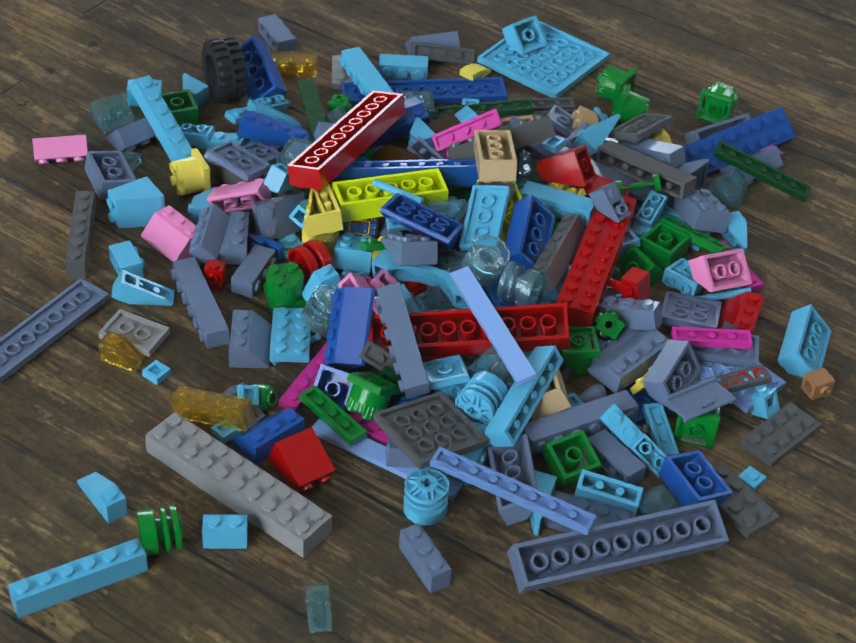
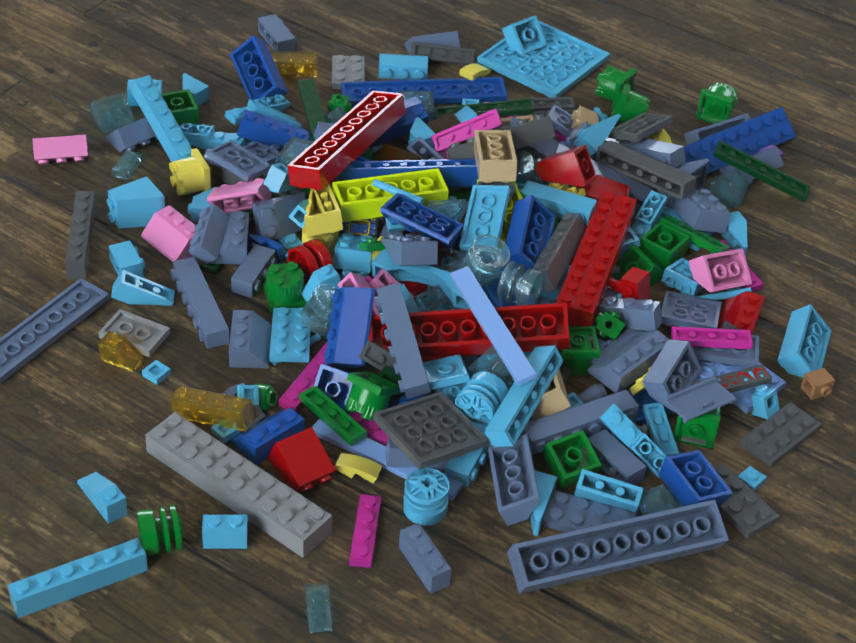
sand blue slope [84,150,136,201] -> none
black tyre [201,36,248,102] -> none
red brick [204,259,227,291] -> none
medium azure brick [340,47,394,97] -> none
medium blue tile [430,447,597,536] -> none
medium azure plate [542,135,567,153] -> none
sand blue slope [589,181,631,222] -> none
green wheel [615,174,661,196] -> none
none -> light yellow slope [334,453,382,483]
none -> dark pink plate [349,494,381,568]

